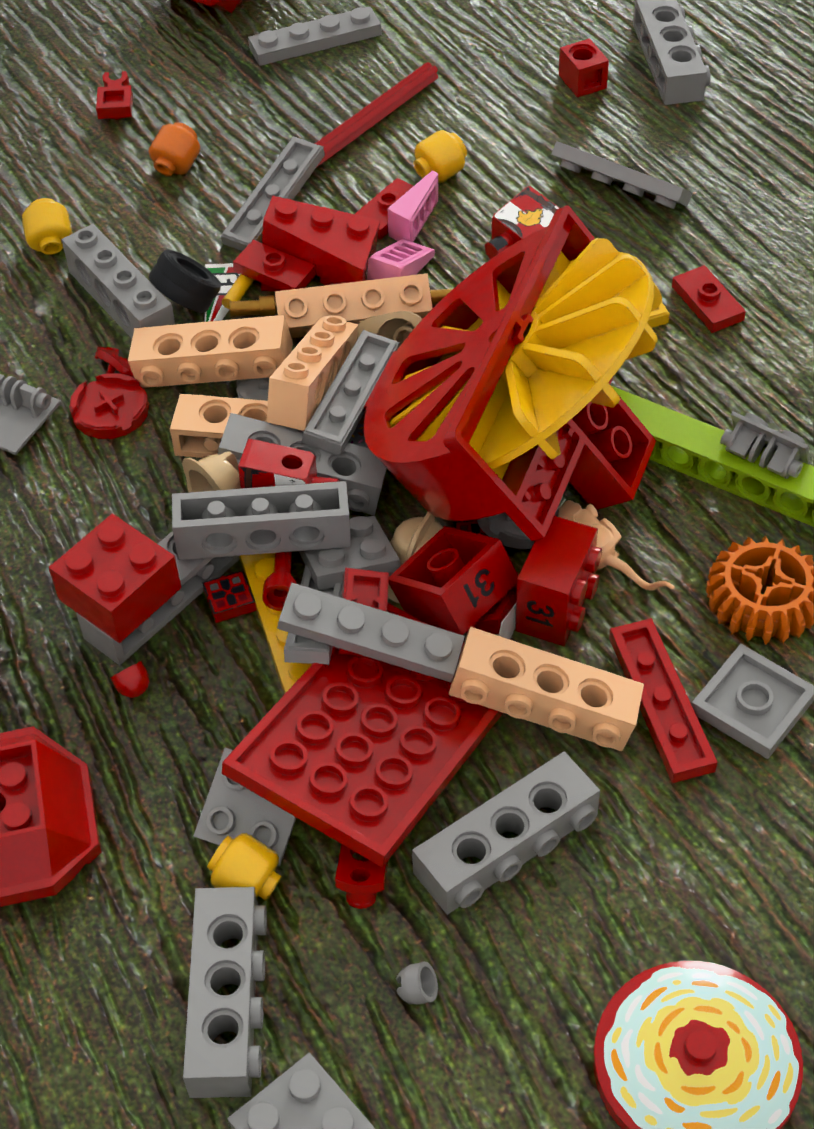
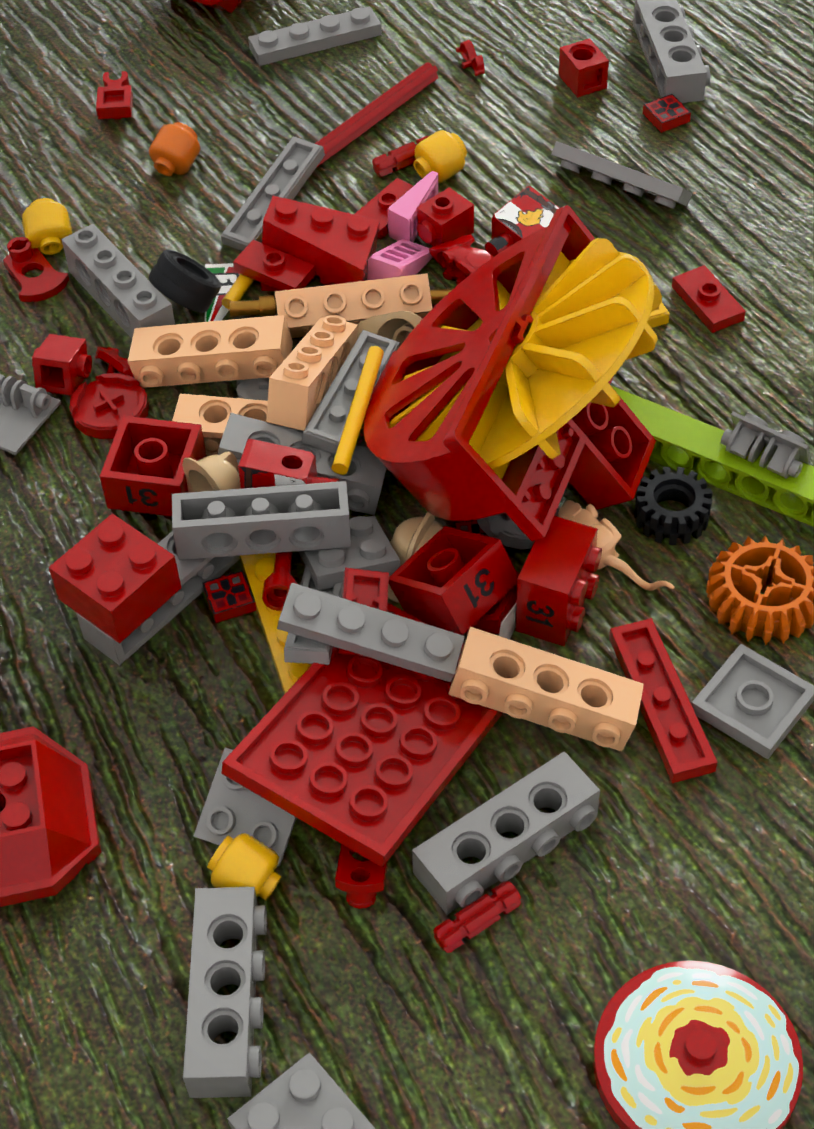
red hinge [110,661,149,698] -> none
light grey hinge [396,961,438,1005] -> none
none -> red piece [3,237,70,302]
none -> red brick [32,334,92,396]
none -> red brick [99,415,207,516]
none -> yellow bar [332,346,384,475]
none -> red axle [372,136,429,177]
none -> red brick [417,187,474,246]
none -> red animal [429,234,493,285]
none -> red axle [433,881,521,953]
none -> red piece [456,40,485,76]
none -> black tyre [634,467,712,545]
none -> red tile [643,94,691,133]

